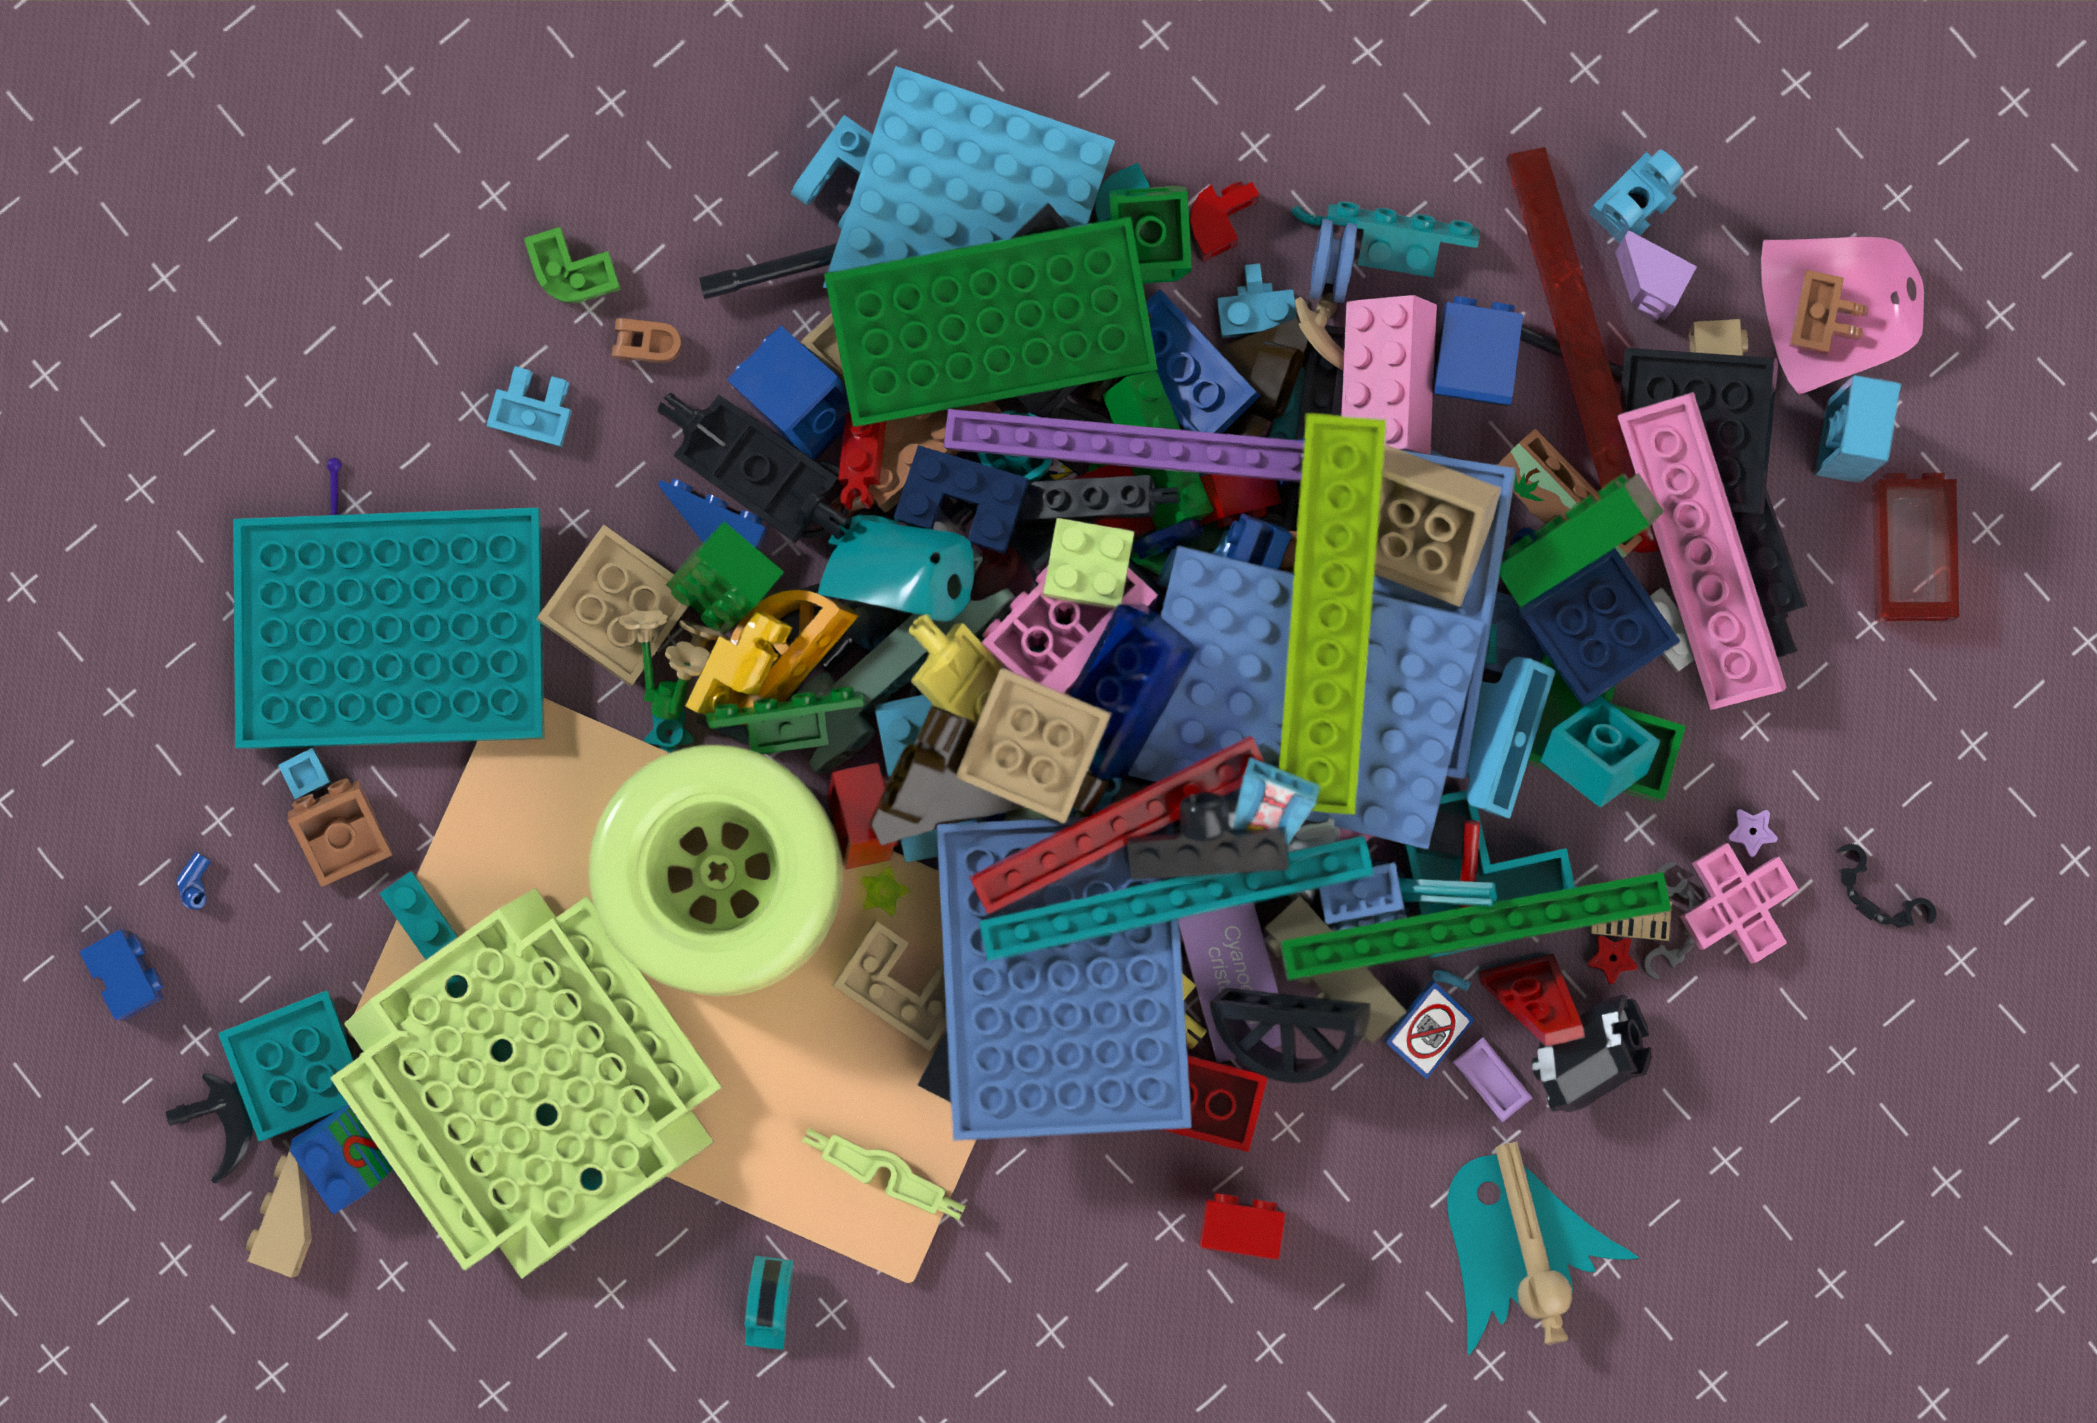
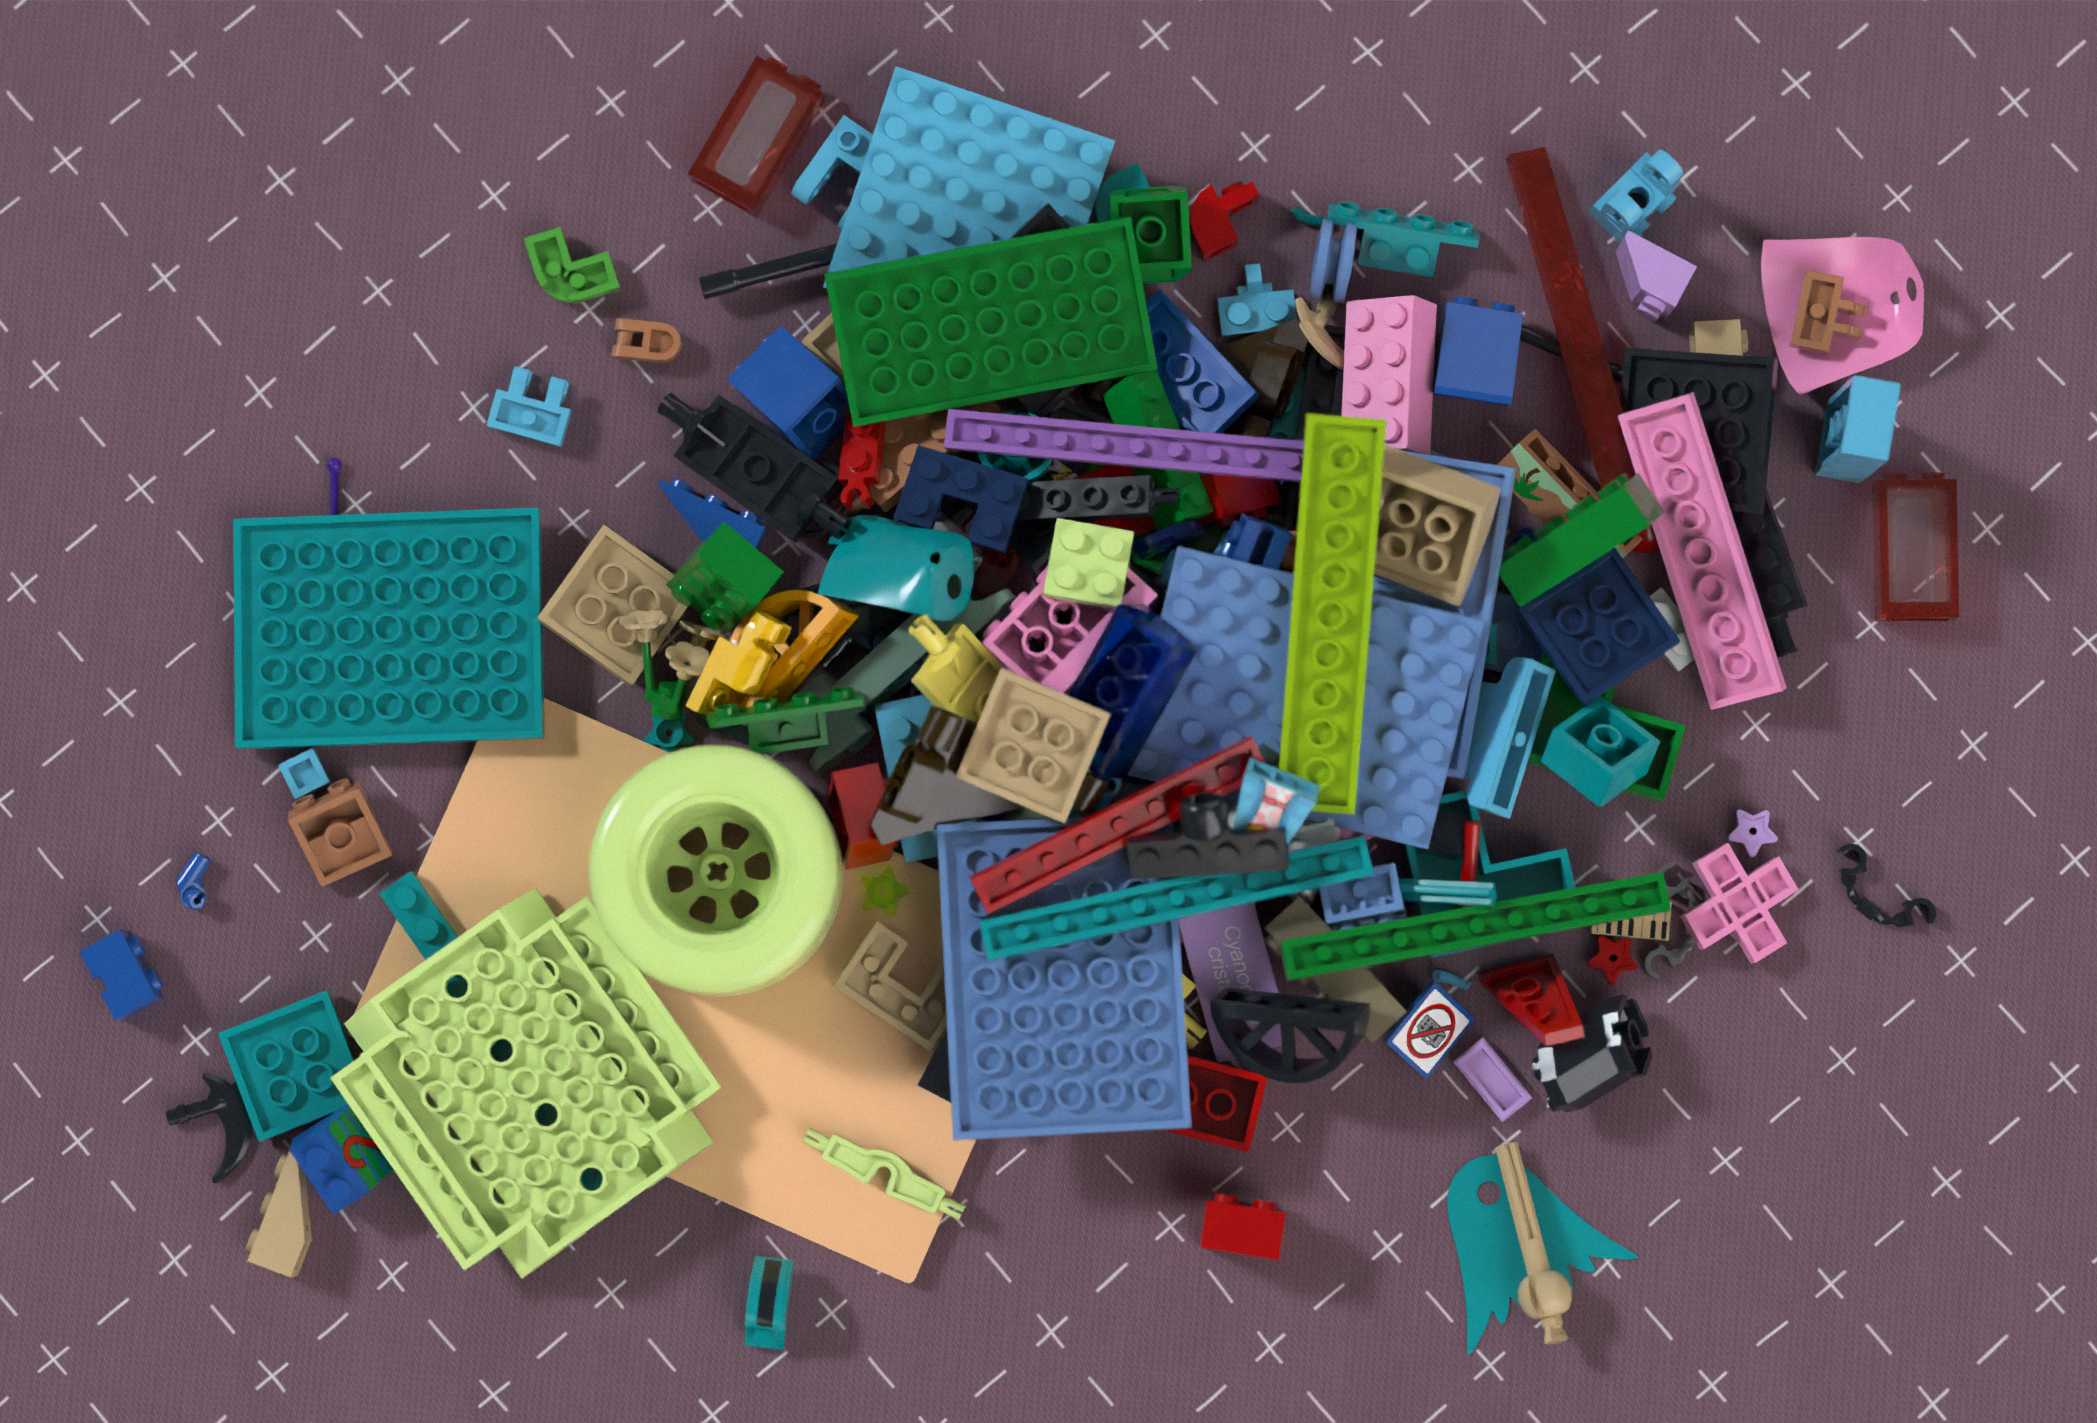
none -> clear red piece [688,56,825,218]

